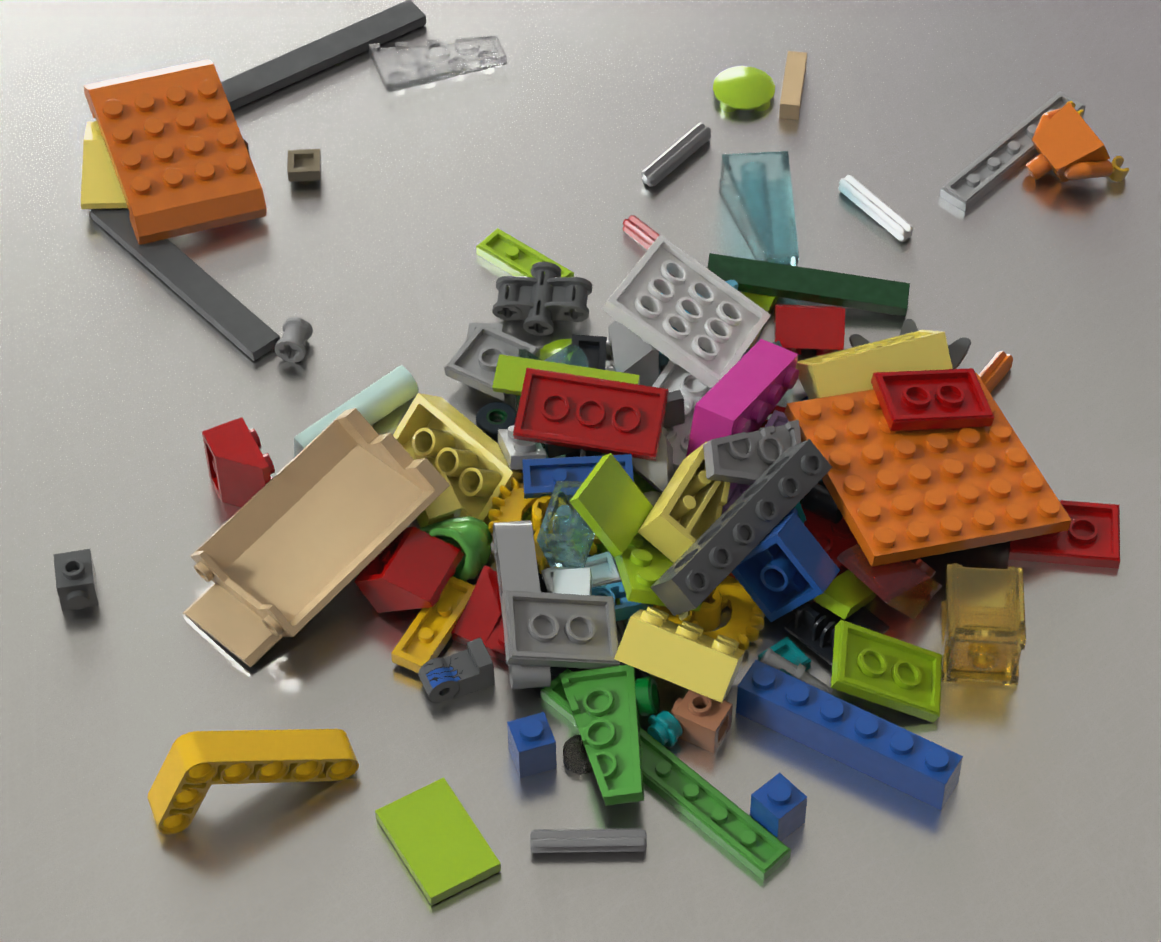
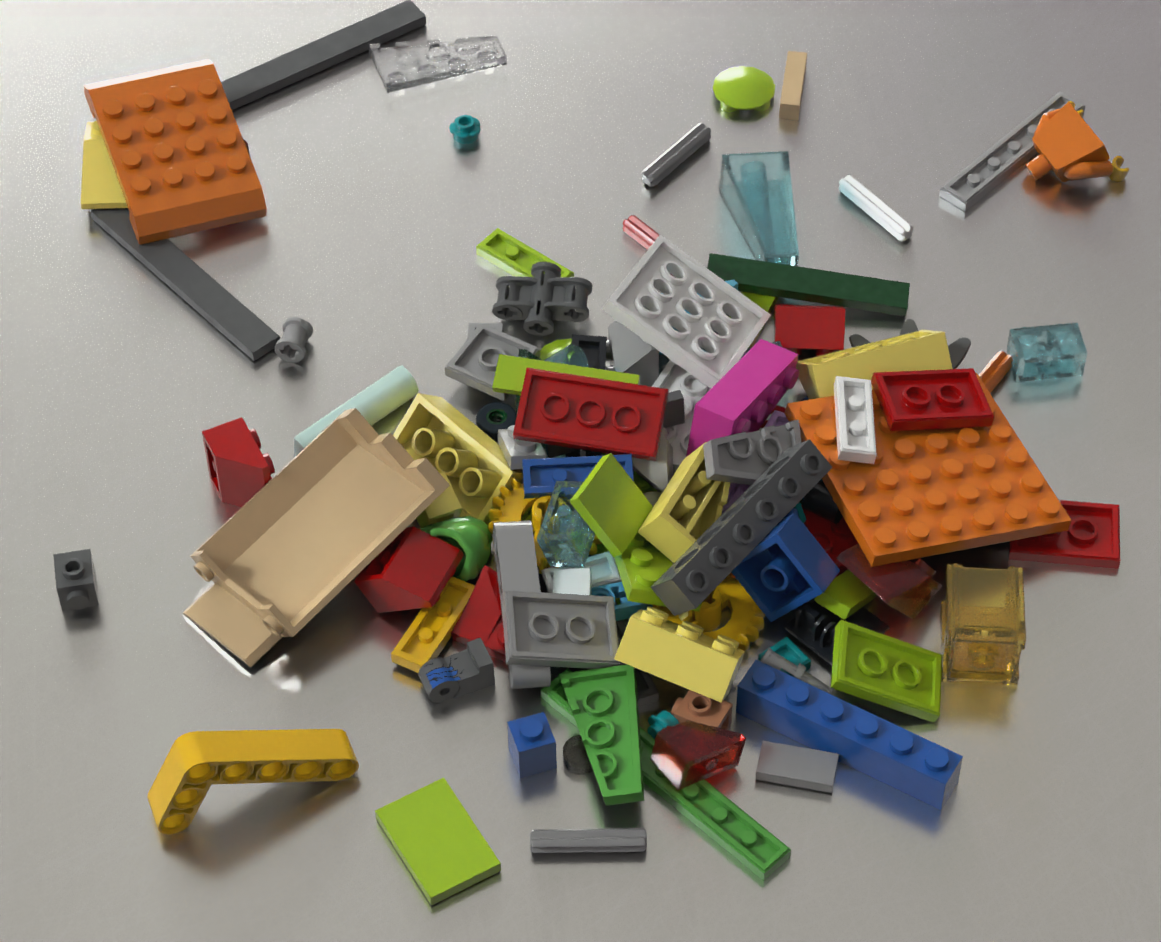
dark tan plate [287,149,321,182] -> none
green tile [635,677,660,716] -> none
blue brick [750,772,807,841] -> none
none -> teal plate [449,115,481,144]
none -> clear red slope [650,720,746,790]
none -> light grey tile [756,740,839,793]
none -> white tile [834,376,877,464]
none -> clear light blue brick [1006,322,1087,383]

